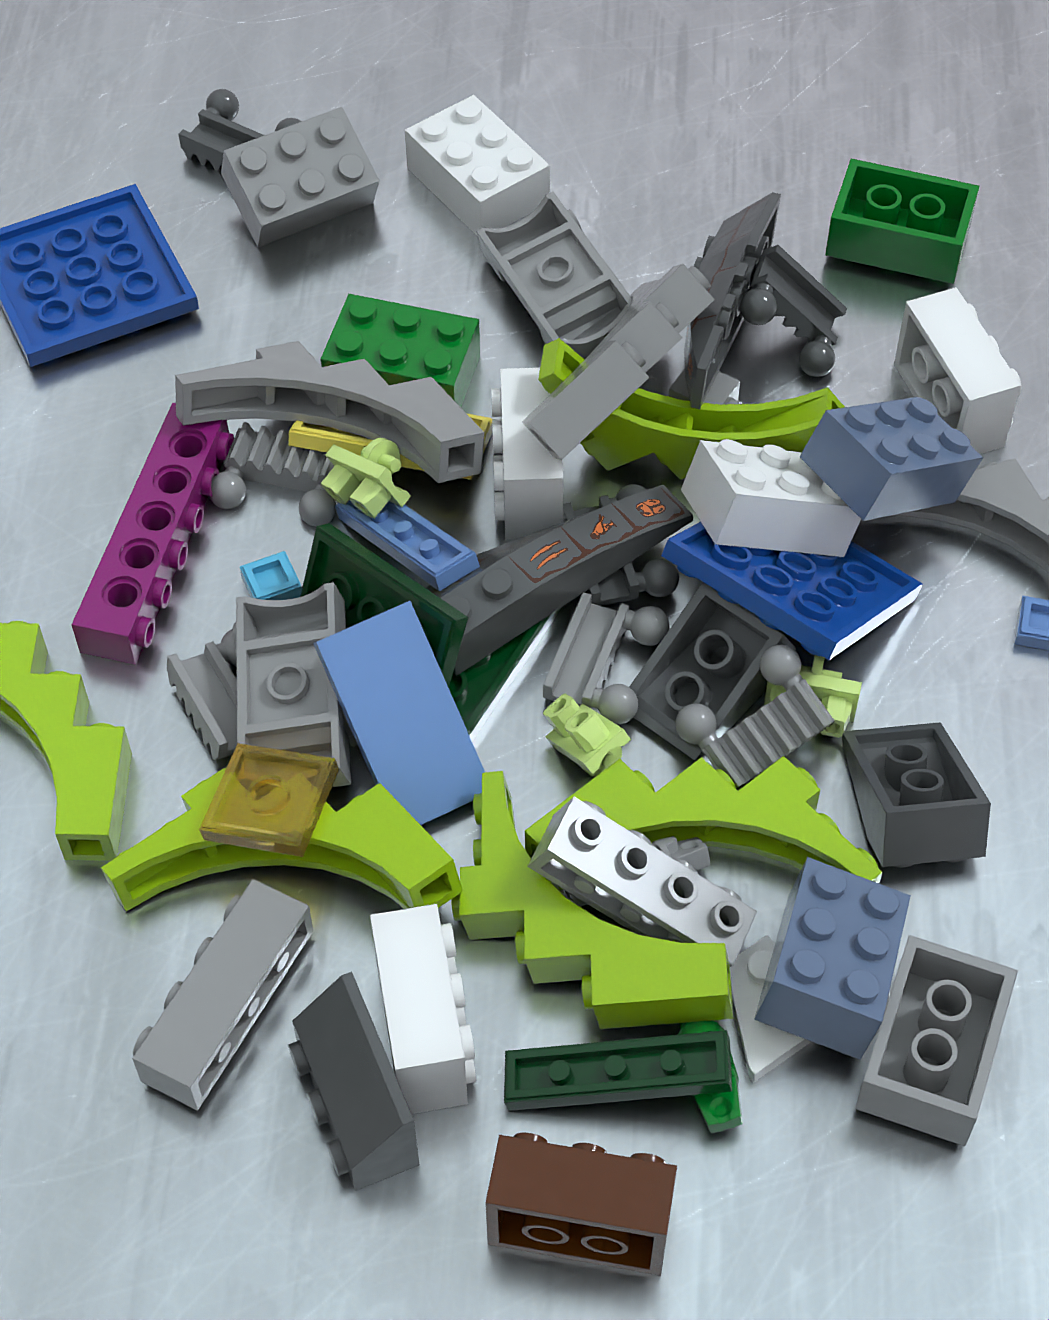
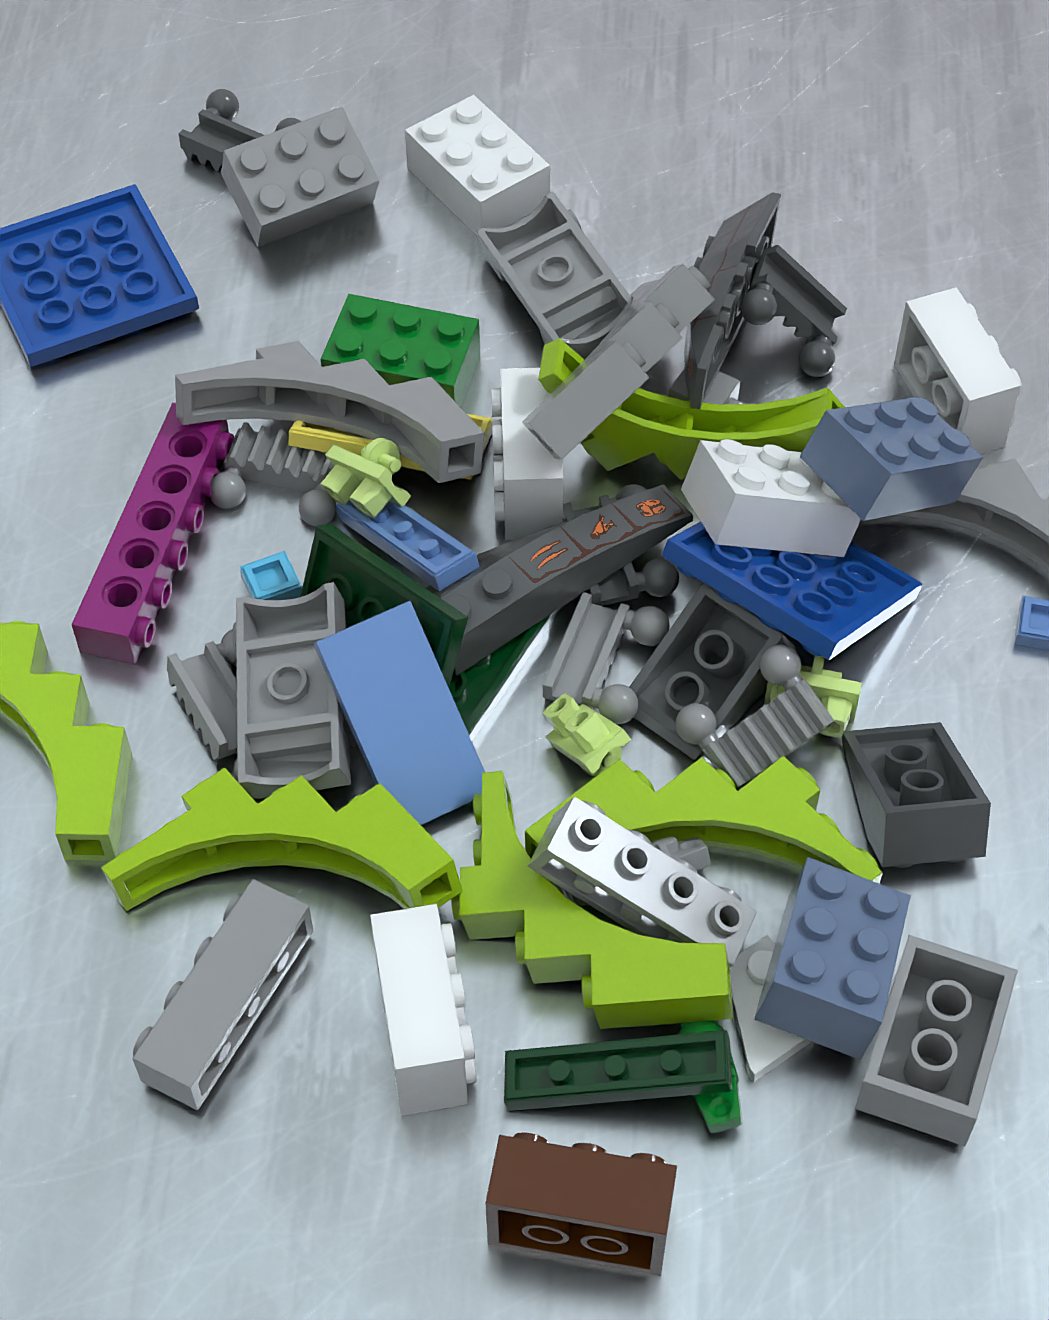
clear yellow tile [199,743,339,857] -> none
dark grey slope [288,971,420,1191] -> none
green brick [825,158,979,284] -> none

